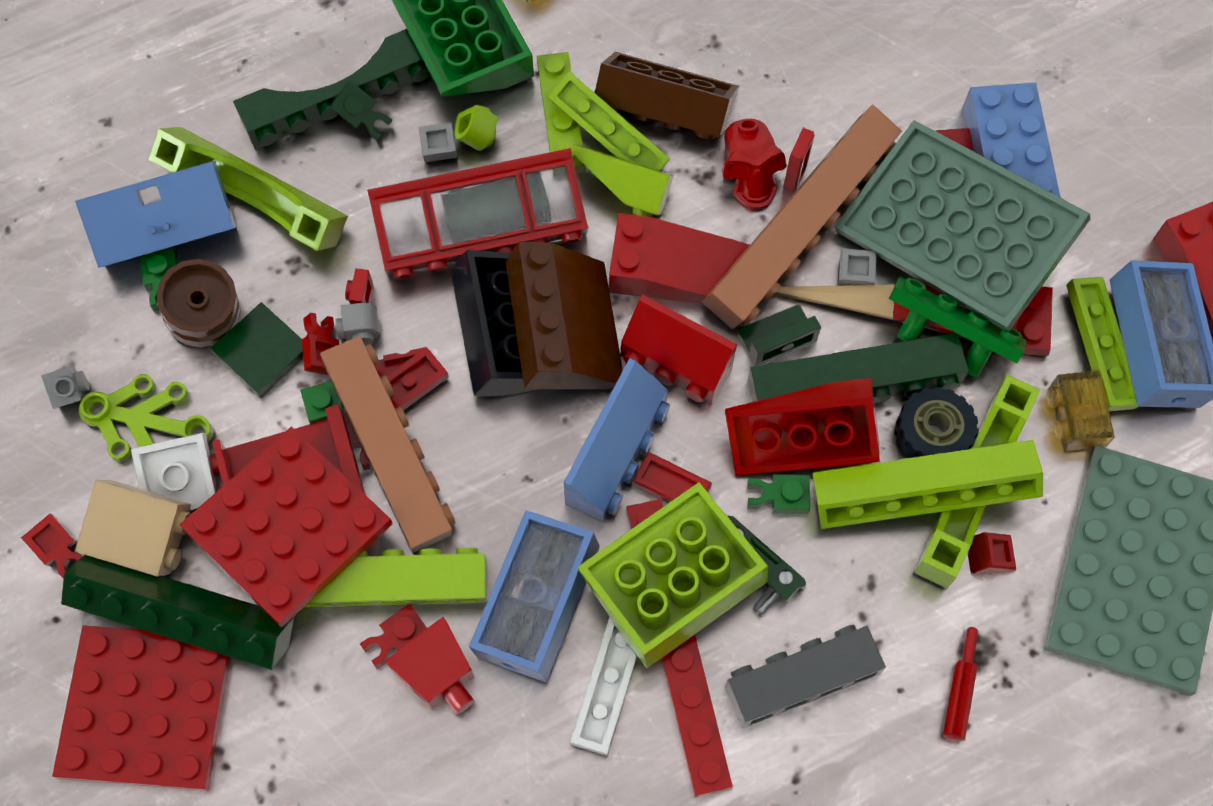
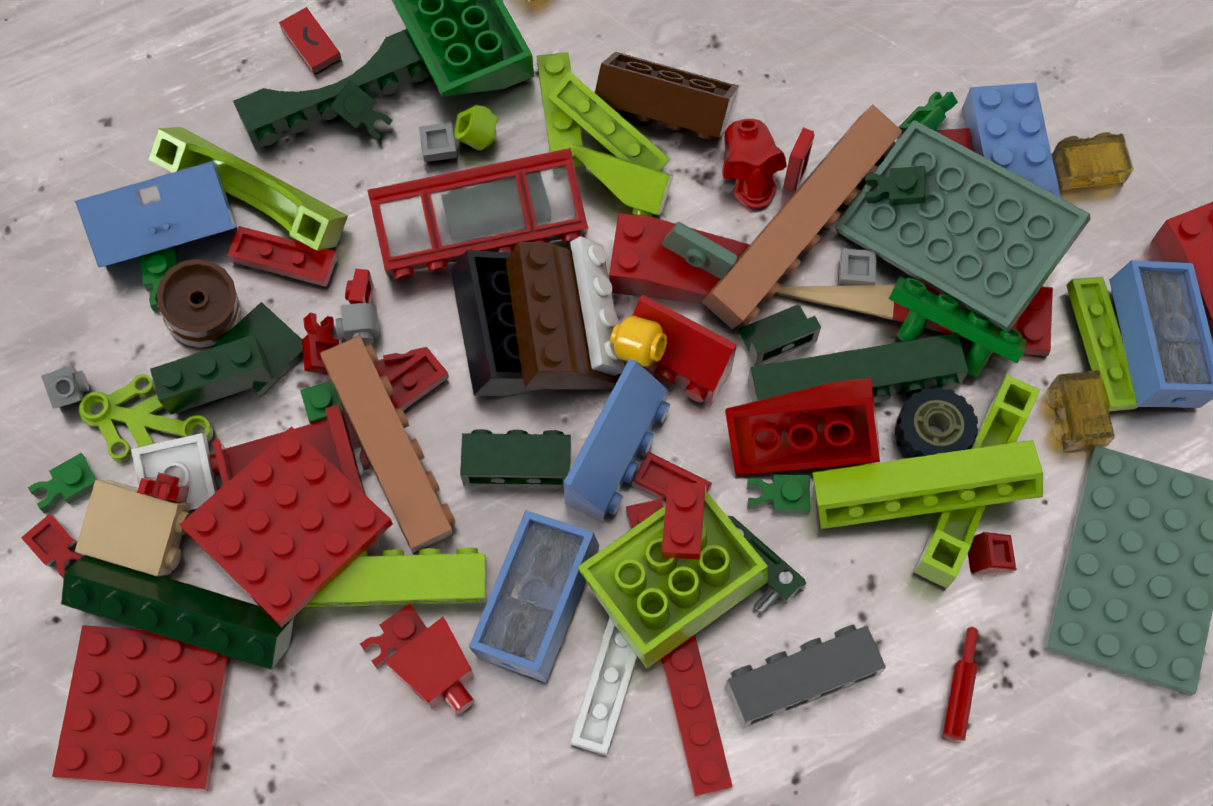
none -> green plate [28,453,98,514]
none -> red plate [137,472,189,502]
none -> dark green brick [150,334,273,415]
none -> red plate [227,226,338,287]
none -> red tile [279,7,342,74]
none -> dark green brick [460,429,571,487]
none -> white plate [570,236,625,376]
none -> yellow head [610,315,667,367]
none -> sand green plate [661,222,738,279]
none -> red plate [661,481,706,560]
none -> dark green plate [865,166,926,206]
none -> green plate [899,92,958,135]
none -> clear yellow brick [1052,132,1134,191]

